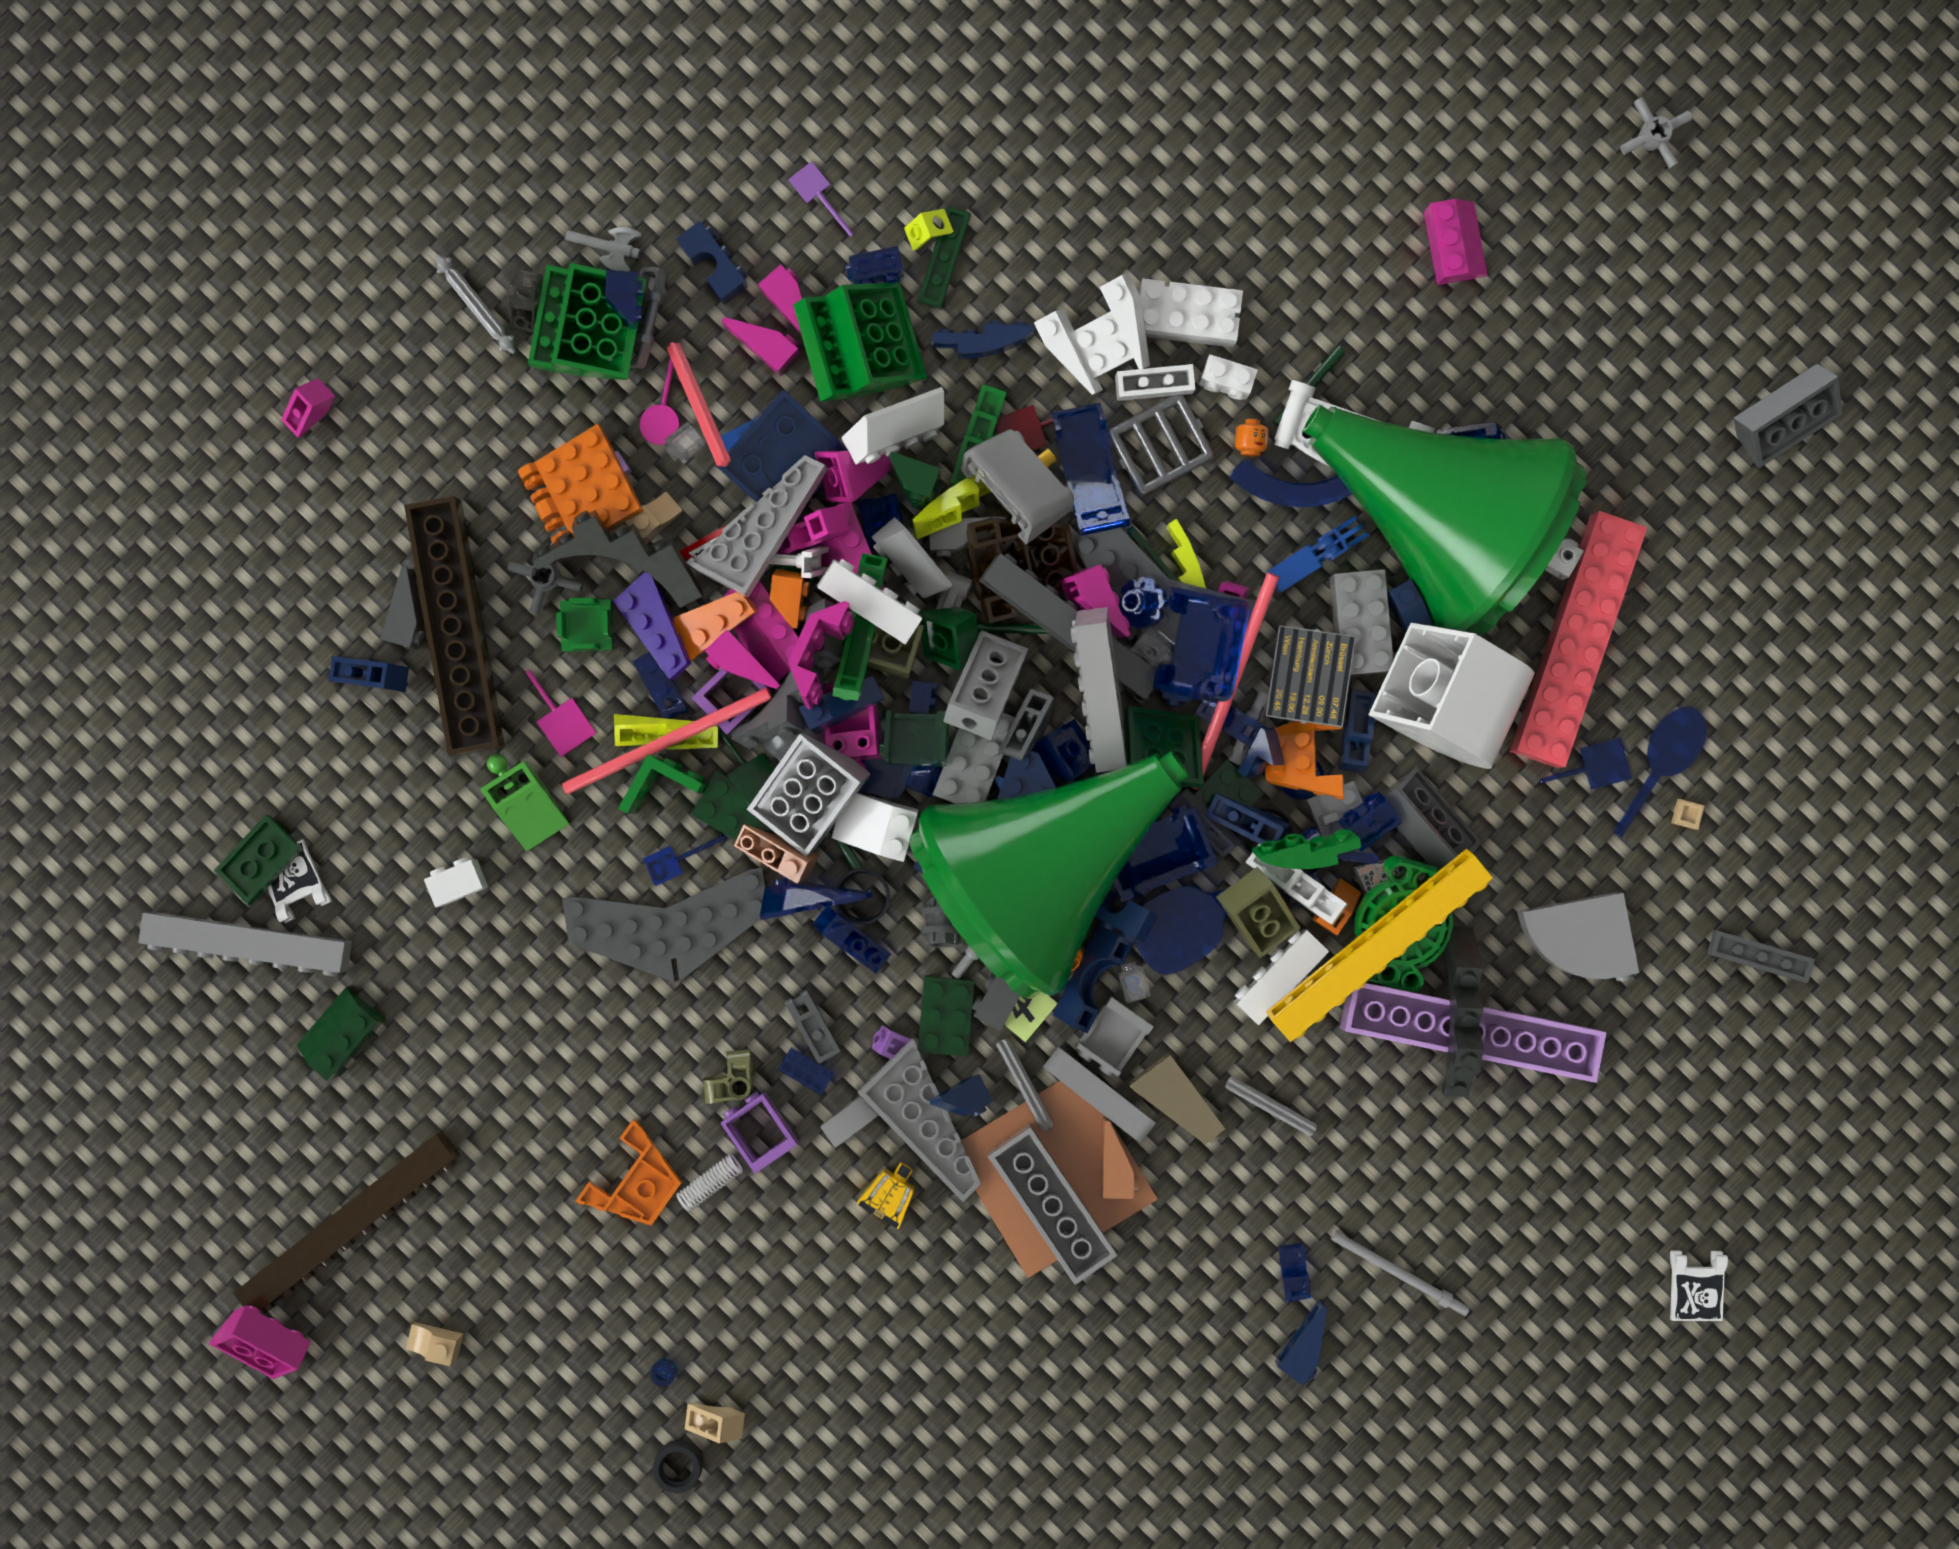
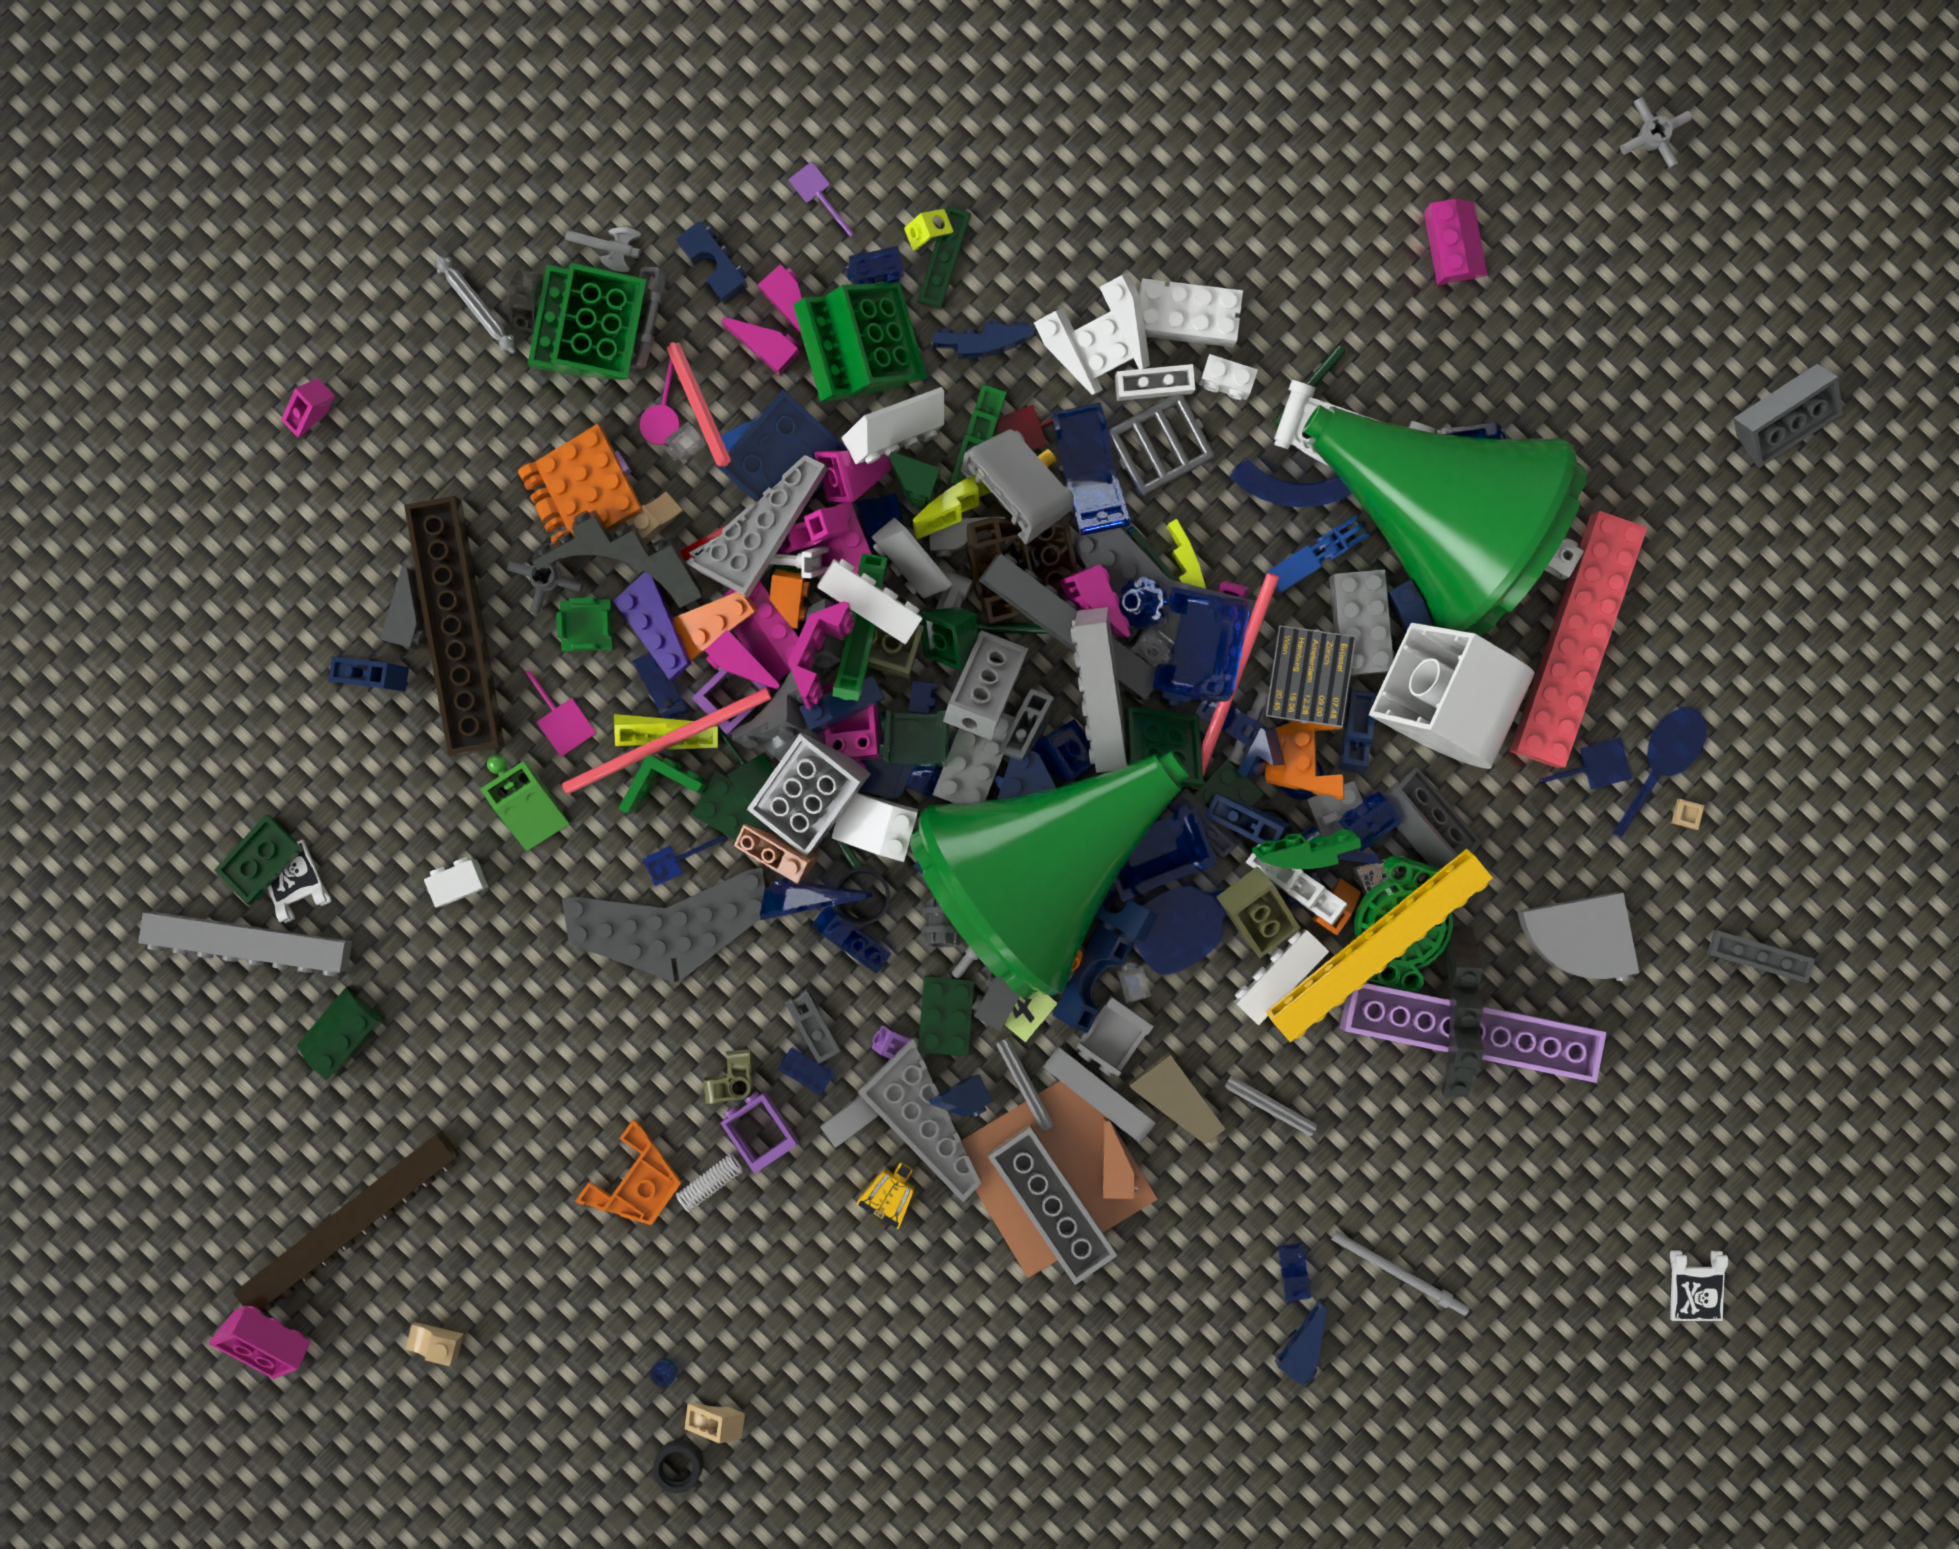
clear blue slope [605,270,643,329] -> none
orange head [1235,419,1269,457] -> none

